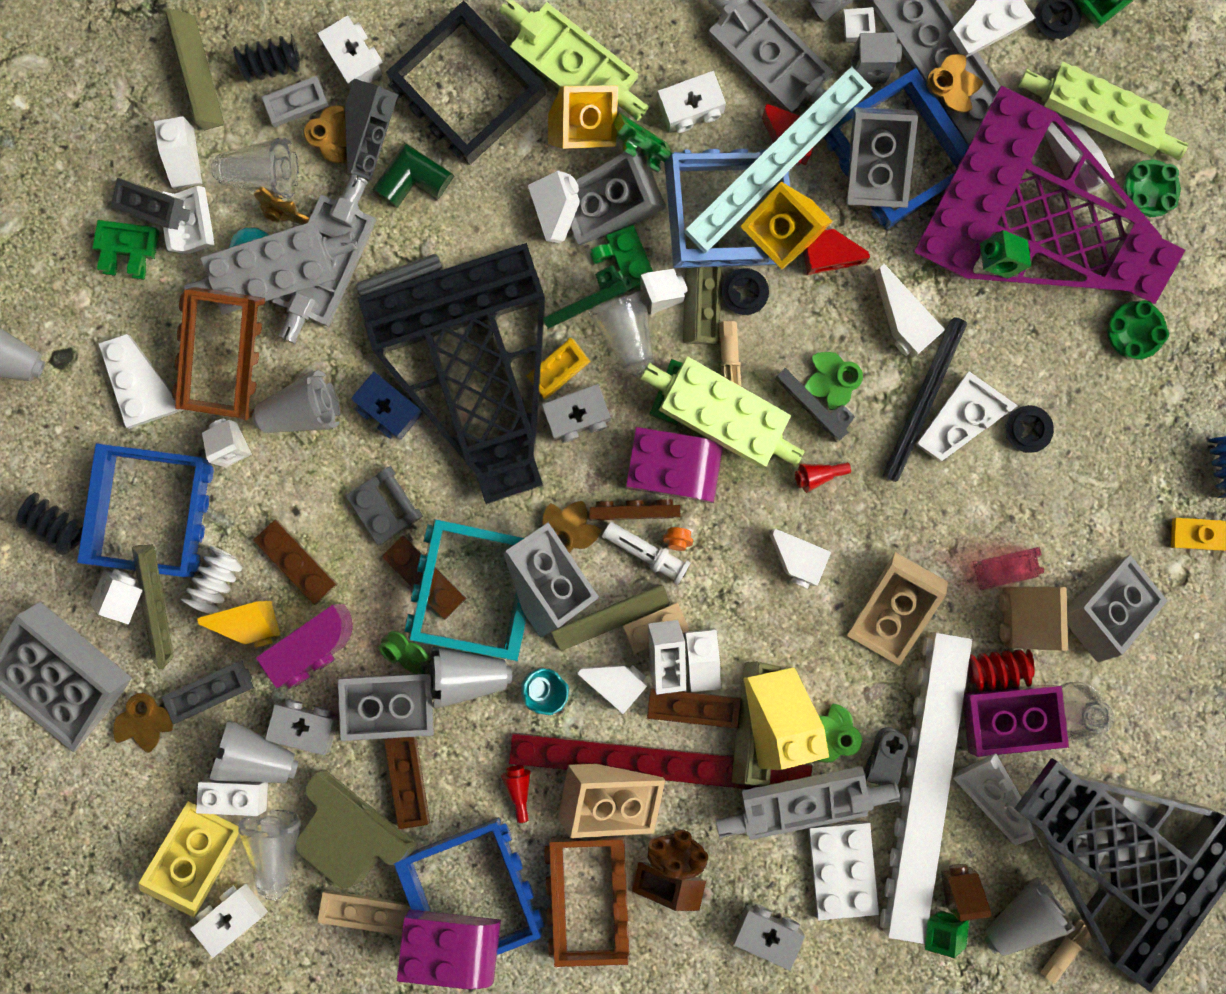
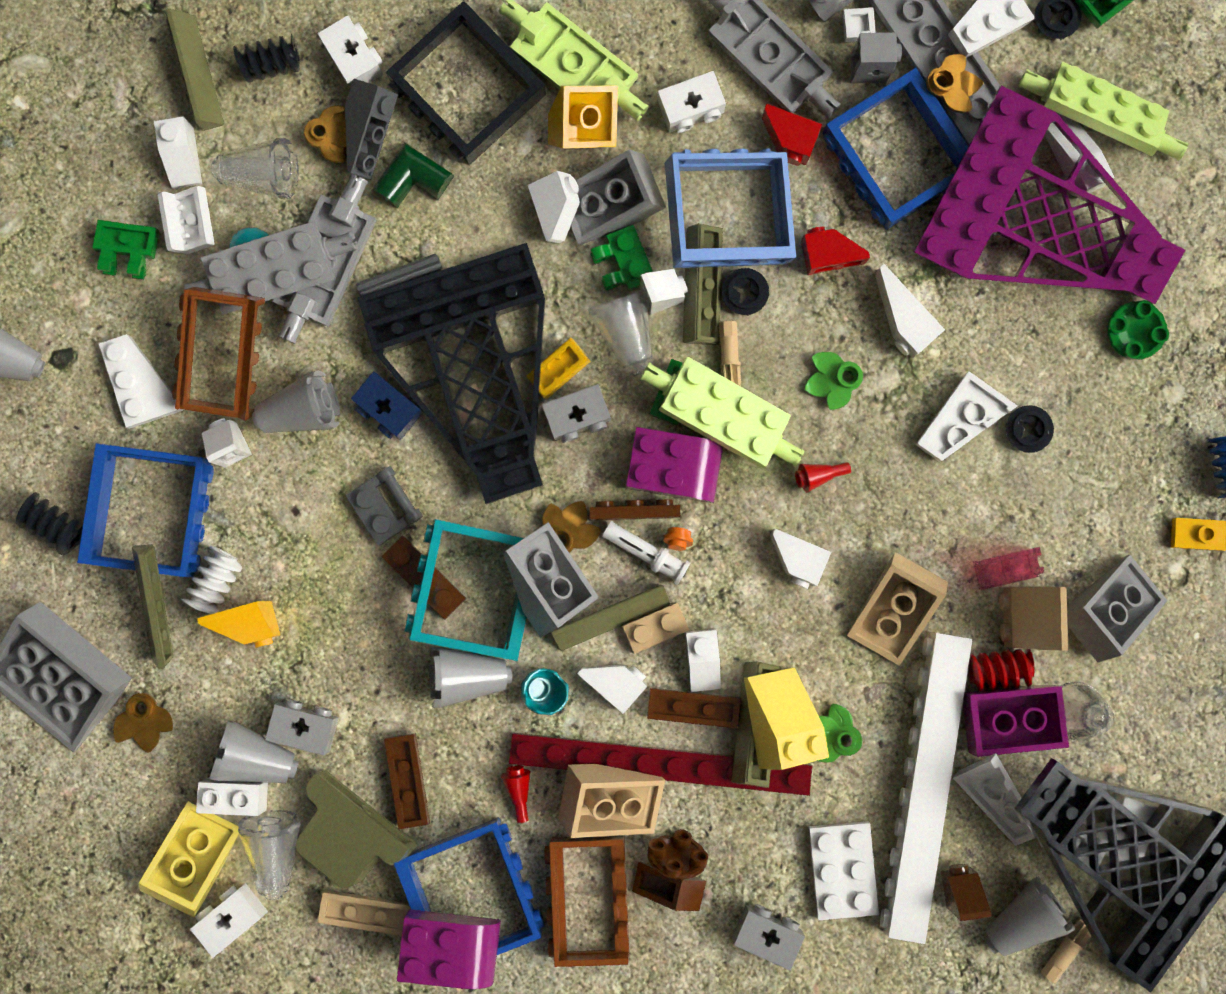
white brick [90,568,142,624] -> none
dark grey hinge [111,178,191,230] -> none
dark grey hinge [162,660,254,724] -> none
reddish brown plate [253,519,338,605] -> none
pearl gold plate [254,187,310,224] -> none
magenta brick [256,604,353,689] -> none
light grey plate [262,76,329,127] -> none
light grey slope [338,673,434,741] -> none
bright green plate [378,631,429,674] -> none
dark green hinge [543,265,632,329] -> none
green plate [613,113,673,172] -> none
white brick [648,620,686,694] -> none
light aqua plate [684,67,872,254] -> none
light grey plate [715,766,900,840] -> none
yellow slope [740,182,833,269] -> none
dark grey hinge [775,368,855,442] -> none
light grey slope [847,107,918,208] -> none
dark grey piece [864,727,908,786] -> none
black axle [883,317,967,482] -> none
green brick [925,910,969,958] -> none
green brick [980,230,1031,279] -> none
green dish [1123,159,1181,217] -> none

